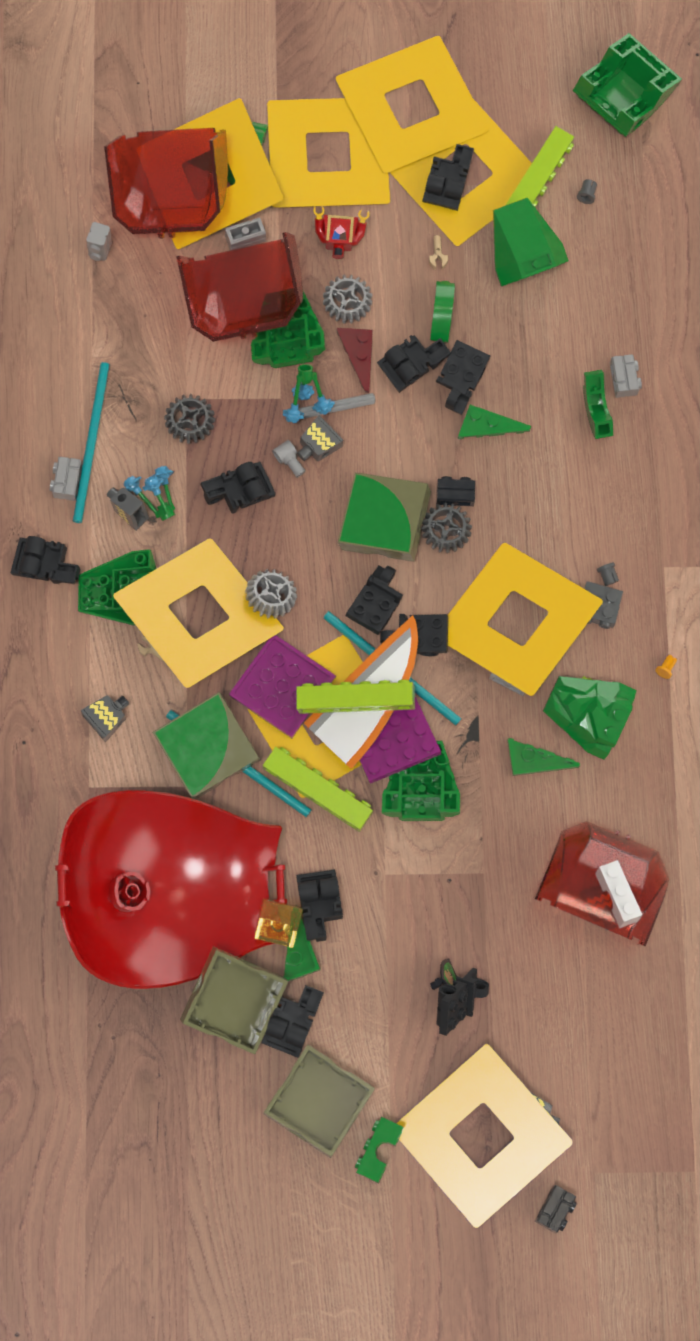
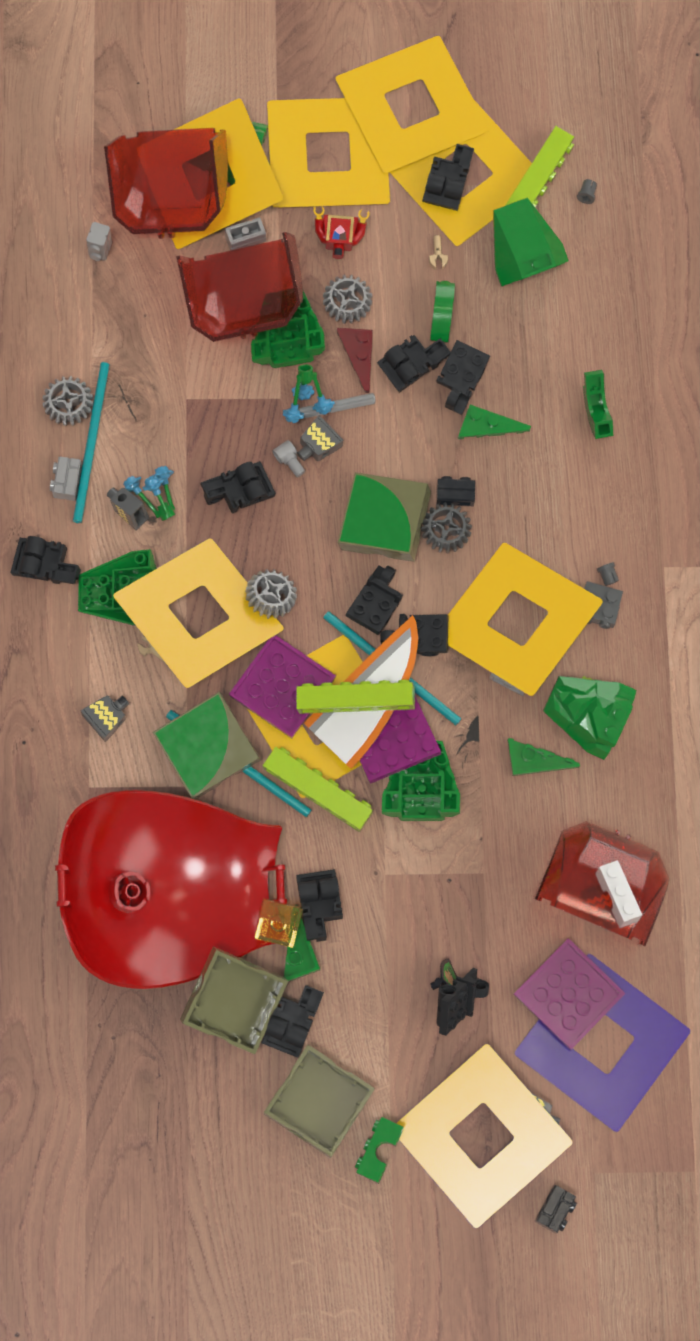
dark grey gear [164,394,215,444] -> none
green slope [572,33,682,137] -> none
light grey brick [610,354,642,398] -> none
light orange piece [655,655,677,679] -> none
none -> light grey gear [42,376,93,426]
none -> magenta plate [513,938,625,1051]
none -> piece [515,954,690,1132]

